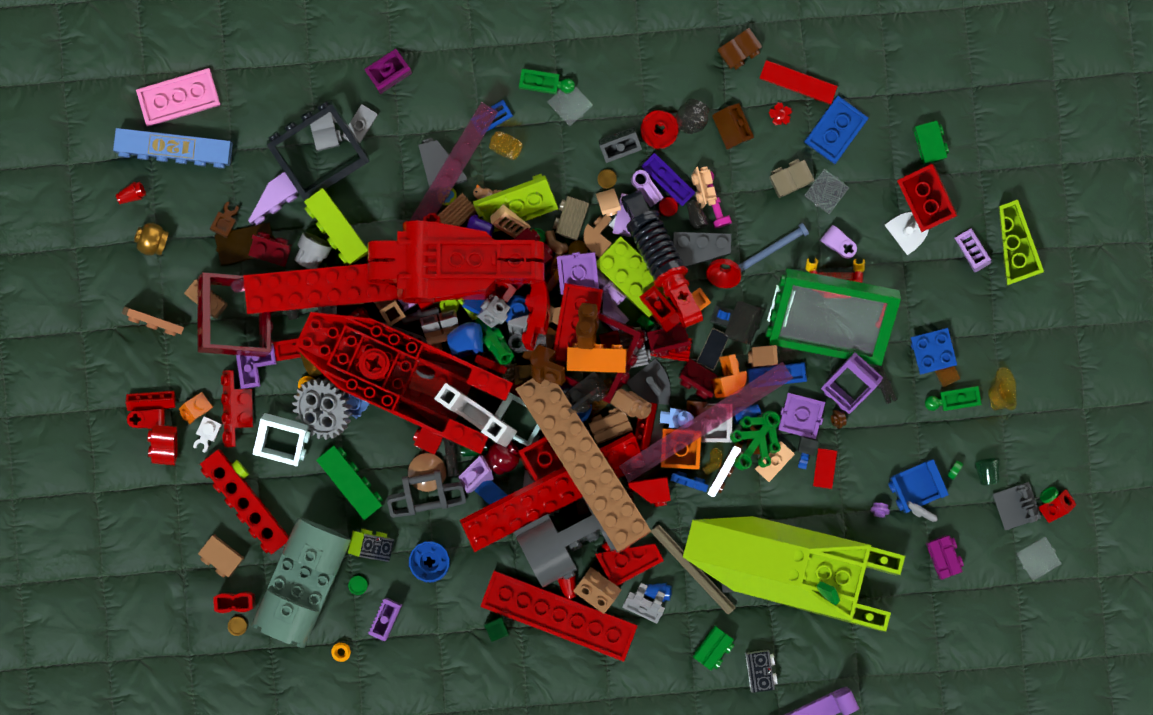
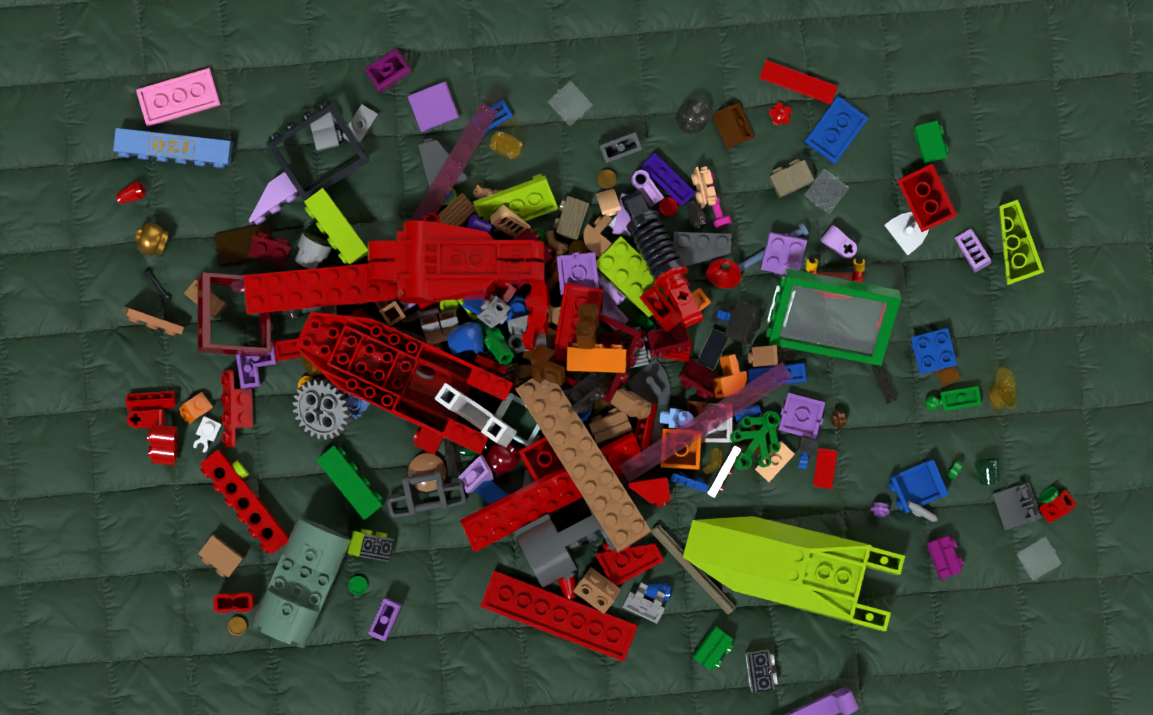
reddish brown plate [210,202,239,238] -> none
light aqua window [253,413,311,466] -> none
light orange plate [331,642,351,662] -> none
red gear [359,348,390,379] -> none
blue wheel [409,542,450,583] -> none
dark green panel [484,617,509,642] -> none
green plate [519,69,575,95] -> none
red plate [641,110,678,149] -> none
reddish brown brick [717,28,762,70] -> none
green tile [816,581,840,605] -> none
medium lavender window [821,352,883,414] -> none
none -> black hinge [144,269,171,303]
none -> medium lavender slope [408,82,460,132]
none -> medium lavender plate [760,231,807,275]

